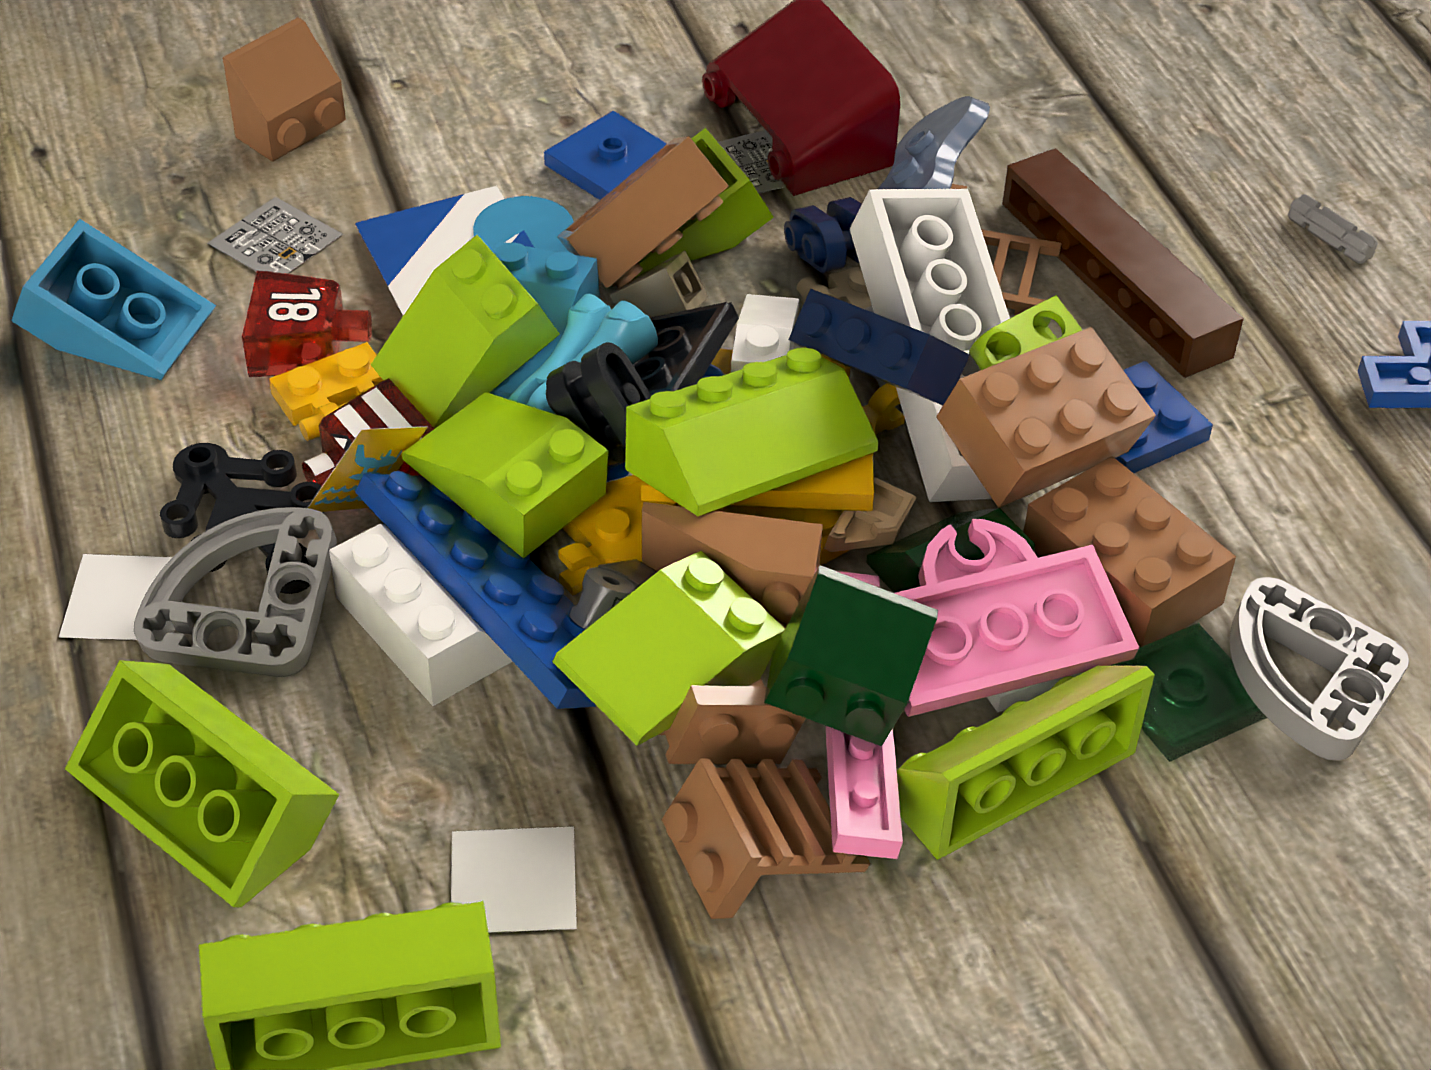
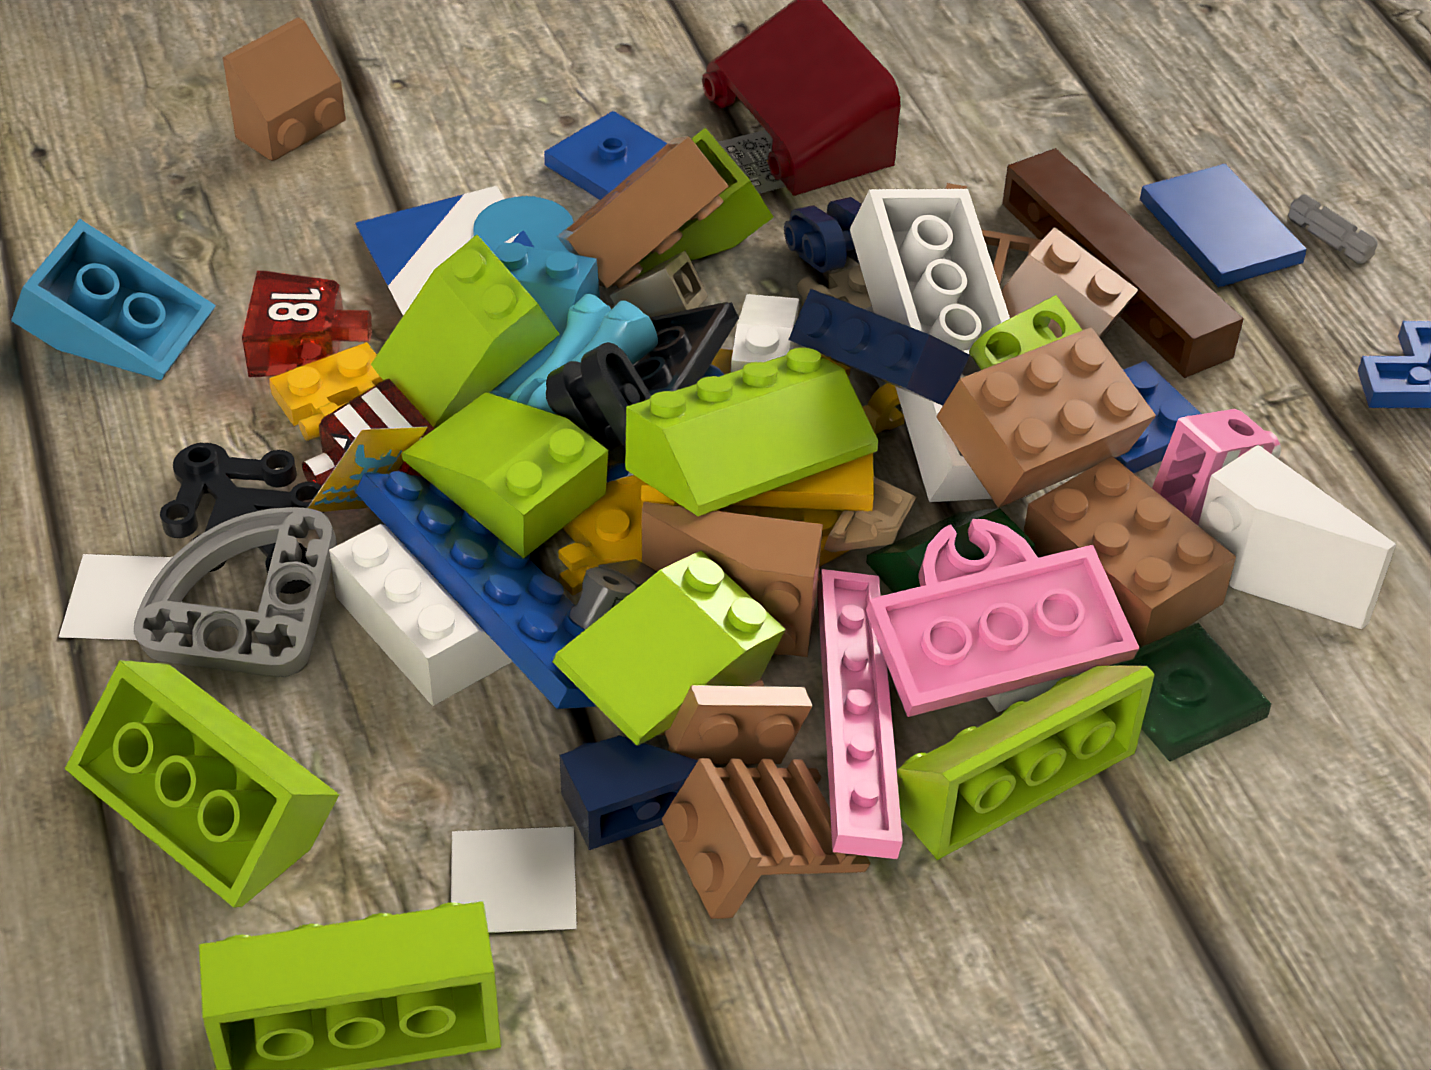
light grey sticker [207,197,343,283] -> none
dark green slope [764,565,938,746] -> none
sand blue plate [878,96,990,189] -> none
light grey beam [1230,577,1409,761] -> none
none -> dark blue slope [559,735,698,851]
none -> medium nougat slope [1001,227,1138,340]
none -> tile [1140,163,1307,287]
none -> bright pink torso [1152,409,1281,525]
none -> white slope [1198,445,1396,629]

